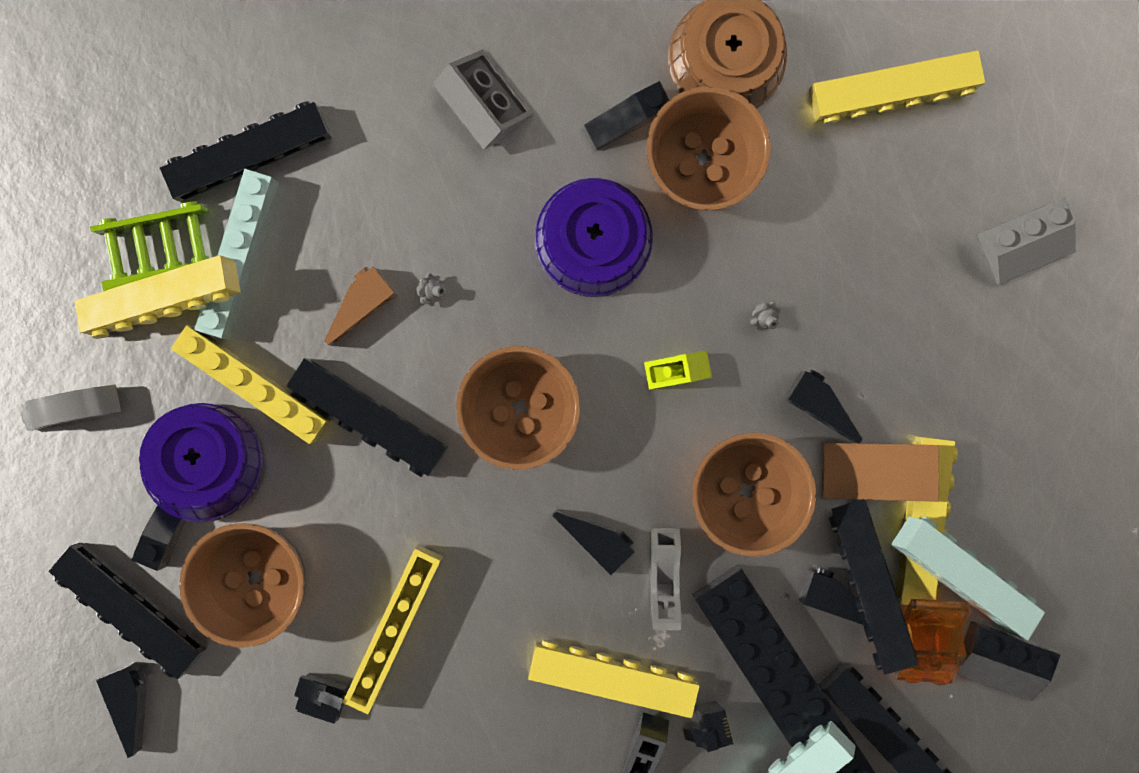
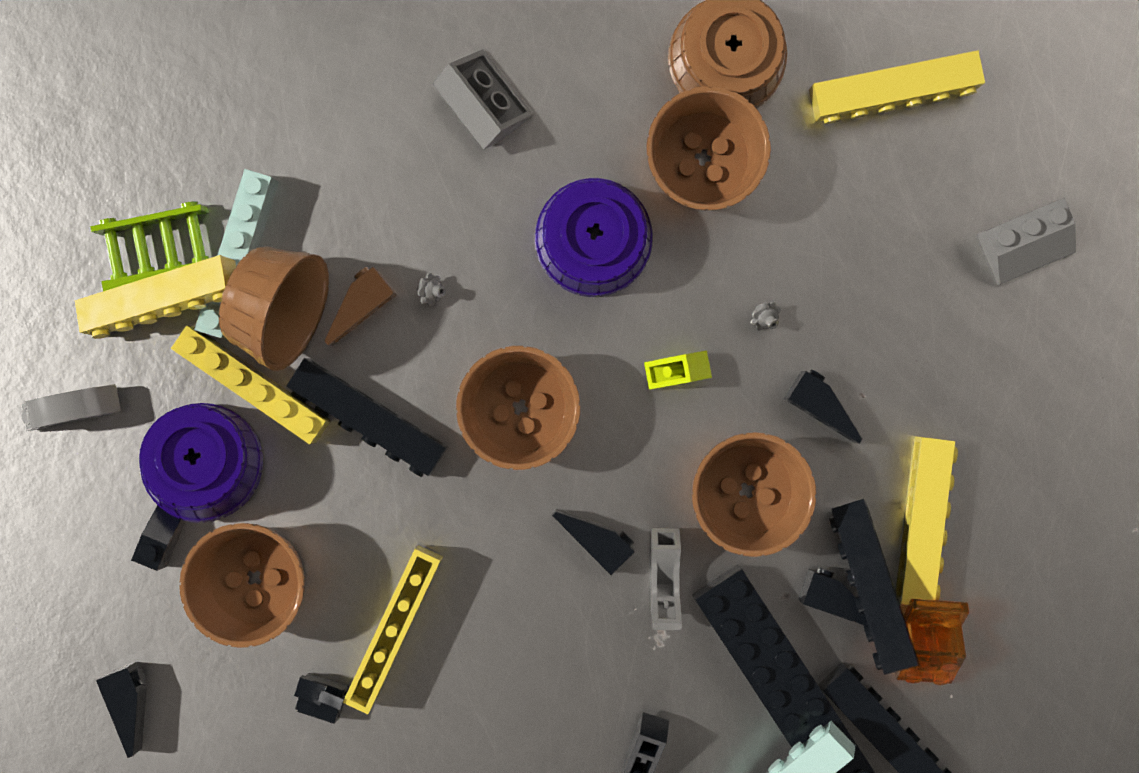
black brick [48,543,207,680] -> none
black brick [160,101,332,202] -> none
light yellow brick [528,639,700,718] -> none
black slope [584,81,670,150] -> none
black piece [683,701,734,752] -> none
medium nougat tile [824,443,939,502] -> none
light aqua brick [891,516,1045,641] -> none
black slope [953,621,1061,701] -> none
none -> medium nougat piece [219,246,329,371]

